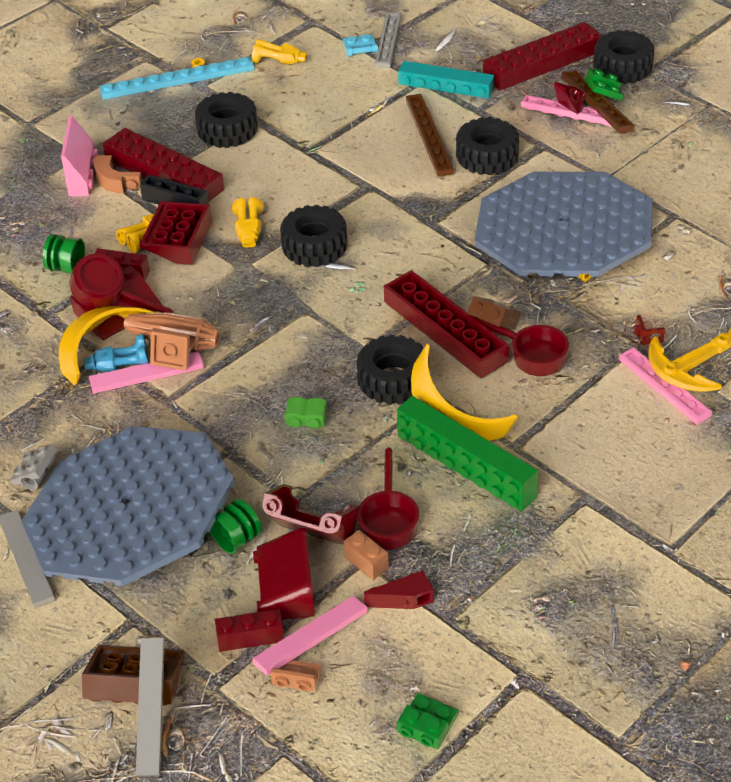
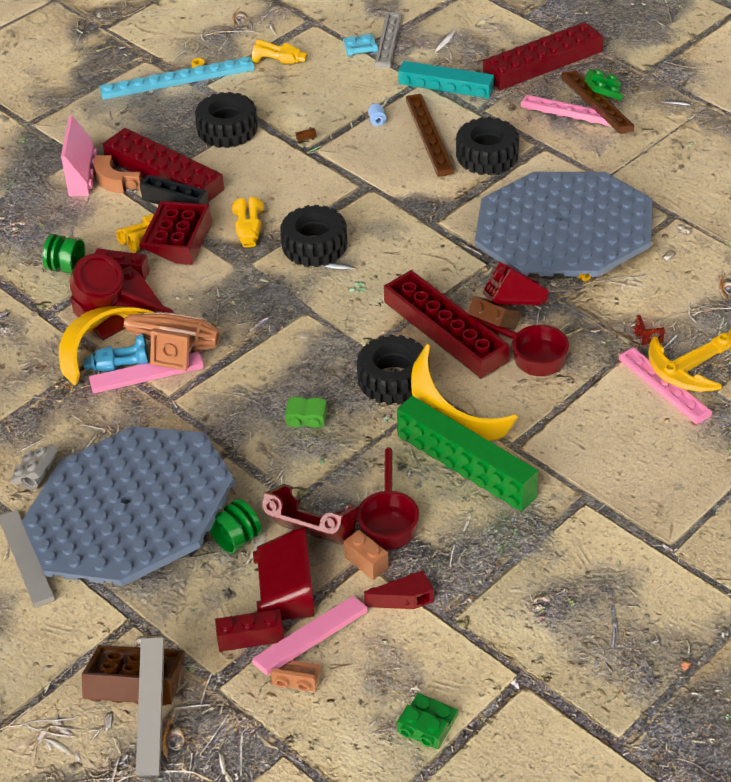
dark red slope [554,82,587,115] -> none
black tyre [593,30,655,84] -> none
none -> reddish brown pin [295,127,317,142]
none -> light blue brick [368,103,386,126]
none -> dark red windscreen [483,261,549,306]

